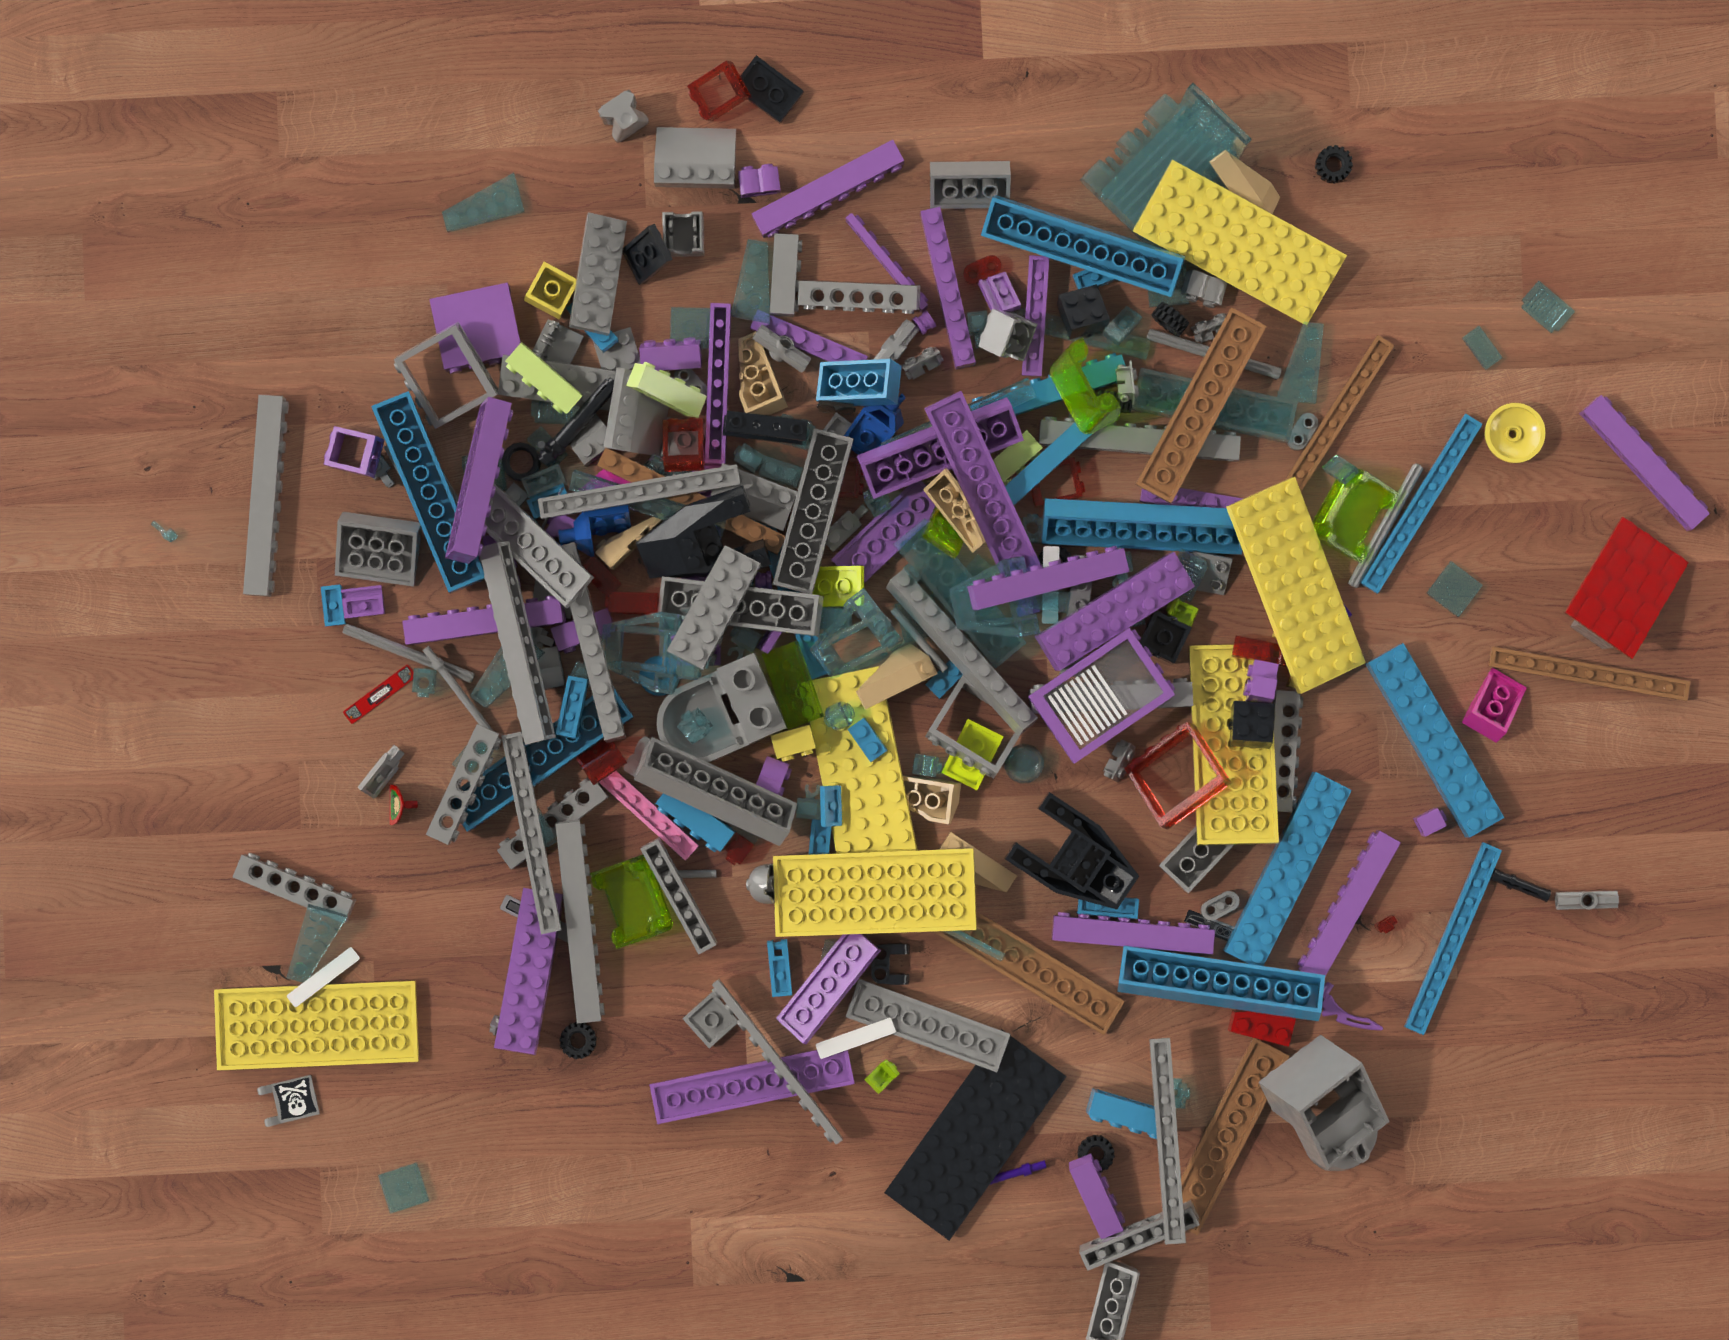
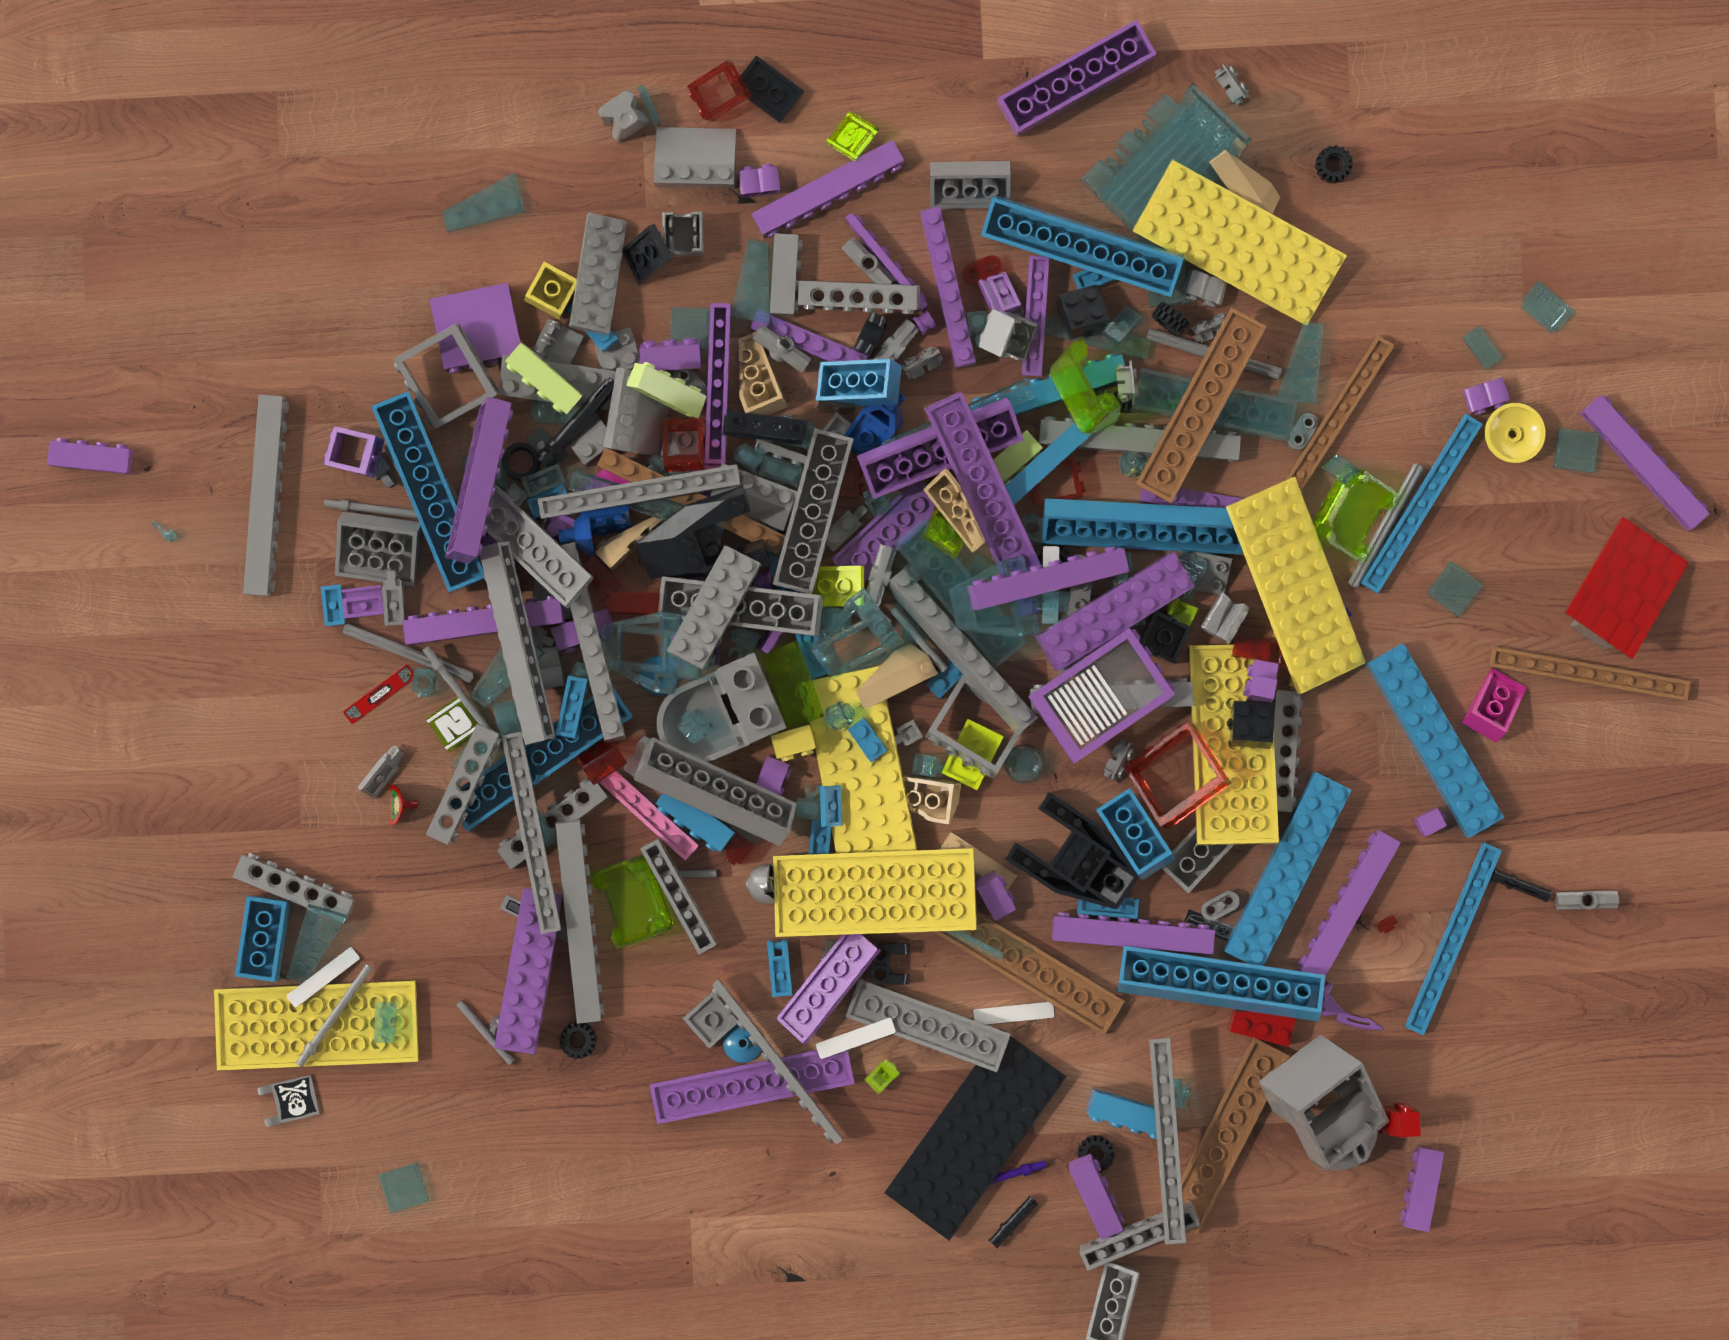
none -> medium lavender brick [47,438,134,475]
none -> dark azure brick [235,895,291,982]
none -> light grey bar [296,964,373,1067]
none -> light grey bar [324,499,417,518]
none -> clear light blue plate [374,1002,397,1043]
none -> light grey hinge [382,569,406,626]
none -> tile [425,697,478,752]
none -> light grey bar [456,1000,515,1065]
none -> clear light blue brick [492,699,522,743]
none -> clear light blue tile [637,85,661,127]
none -> dark azure dish [723,1024,762,1063]
none -> light grey hinge [754,440,807,467]
none -> clear neon green tile [826,111,879,161]
none -> light grey piece [841,237,895,284]
none -> black piece [853,312,887,358]
none -> light grey piece [864,544,897,607]
none -> light grey plate [895,720,923,747]
none -> white sticker [973,1002,1054,1024]
none -> medium lavender brick [975,870,1016,921]
none -> black pin [988,1196,1039,1249]
none -> medium lavender brick [997,20,1157,137]
none -> dark azure brick [1097,788,1176,880]
none -> clear light blue head [1118,451,1148,478]
none -> light grey piece [1200,592,1250,644]
none -> light grey hinge [1215,64,1250,105]
none -> red wedge [1378,1102,1421,1138]
none -> medium lavender brick [1400,1145,1444,1232]
none -> medium lavender brick [1462,377,1510,415]
none -> clear light blue tile [1553,428,1599,473]

